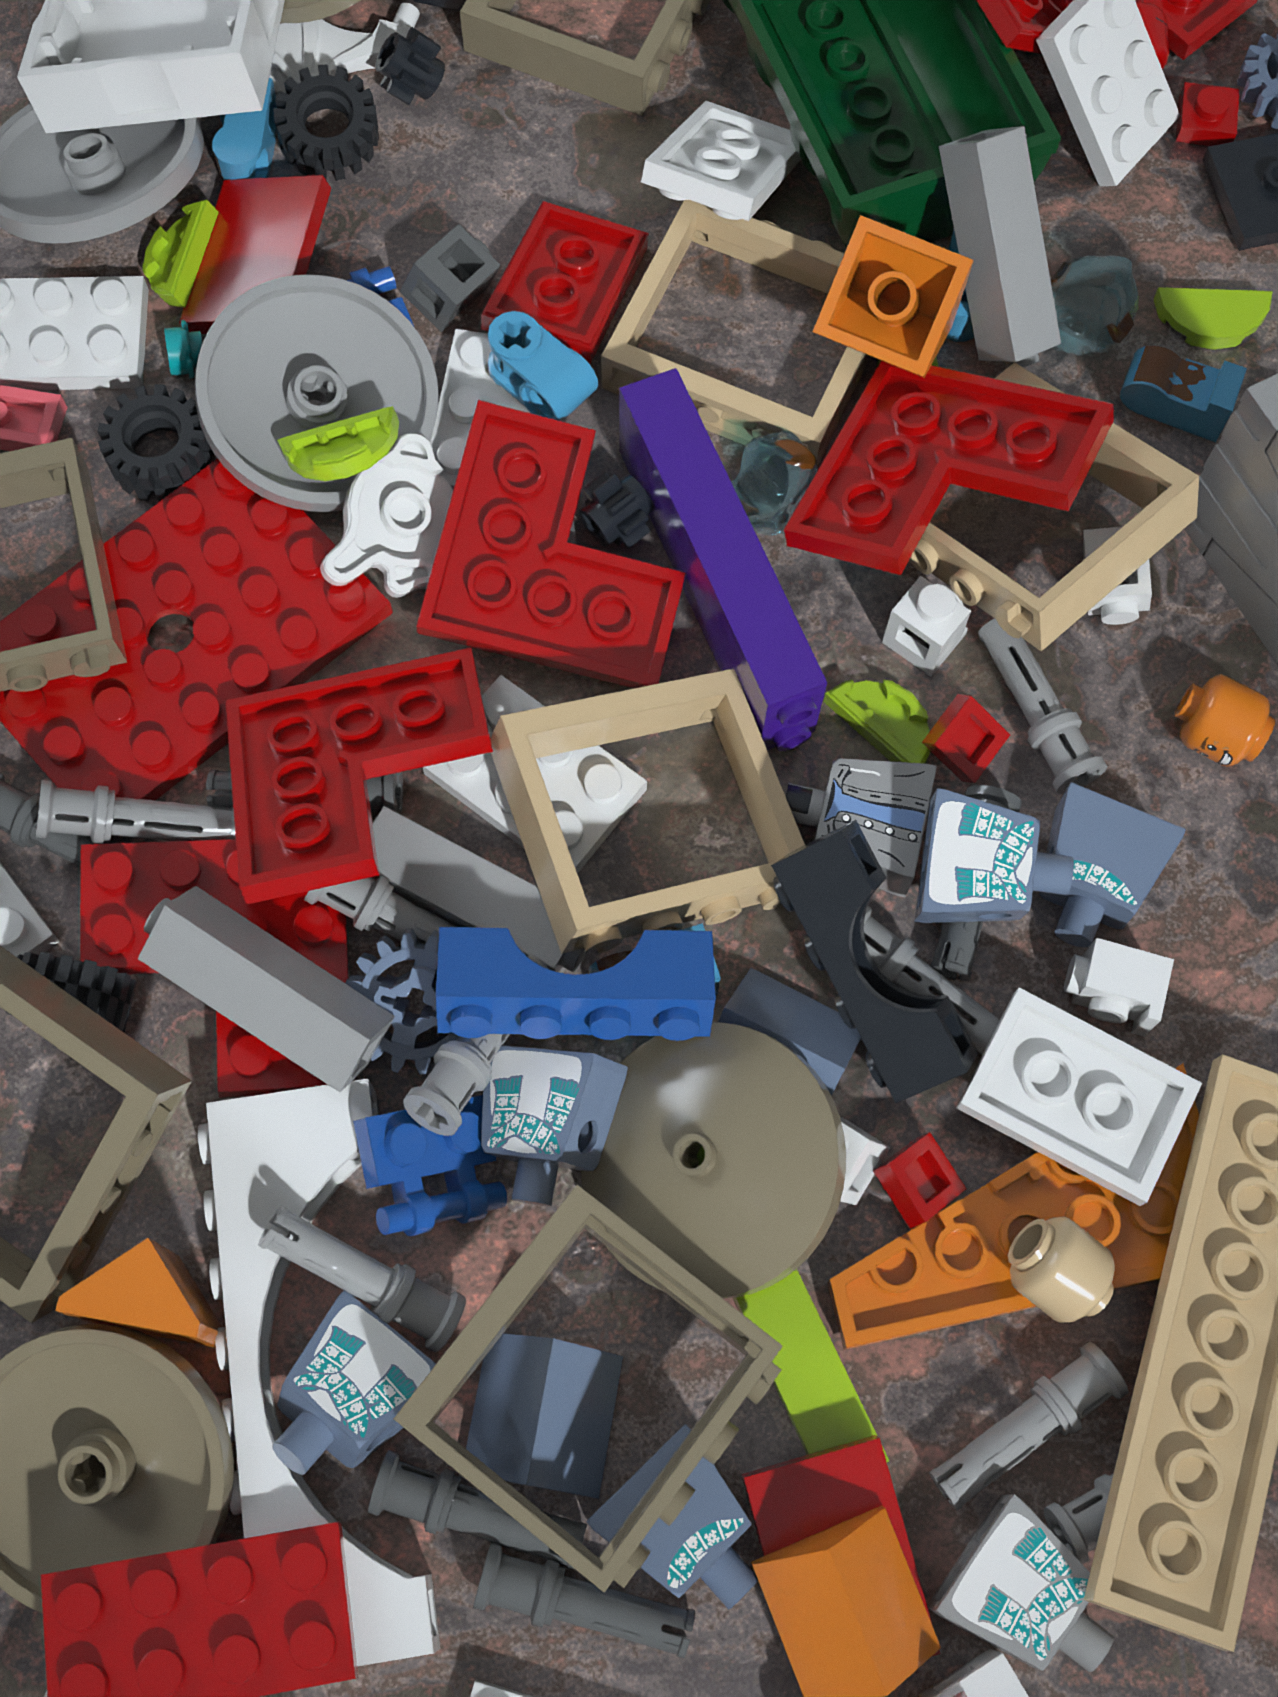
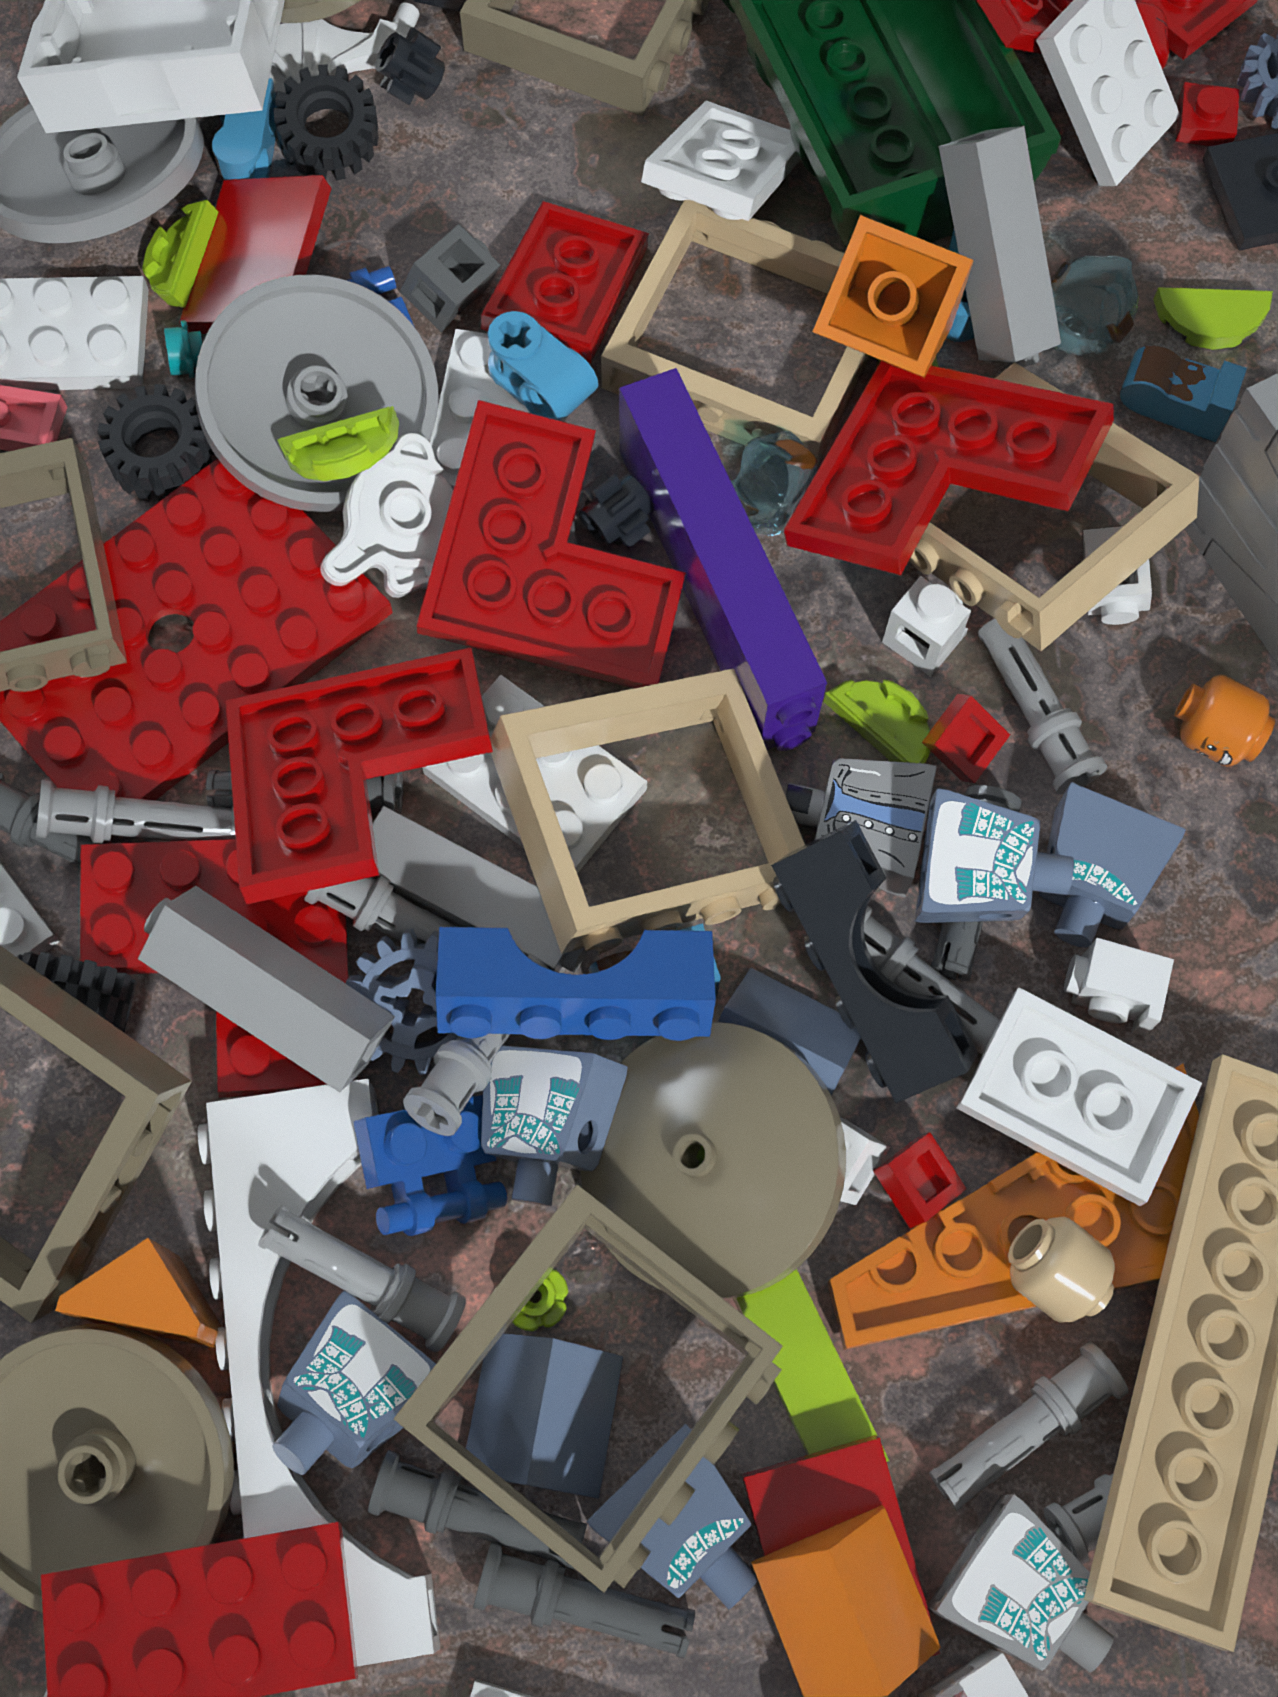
none -> lime plate [512,1269,568,1331]

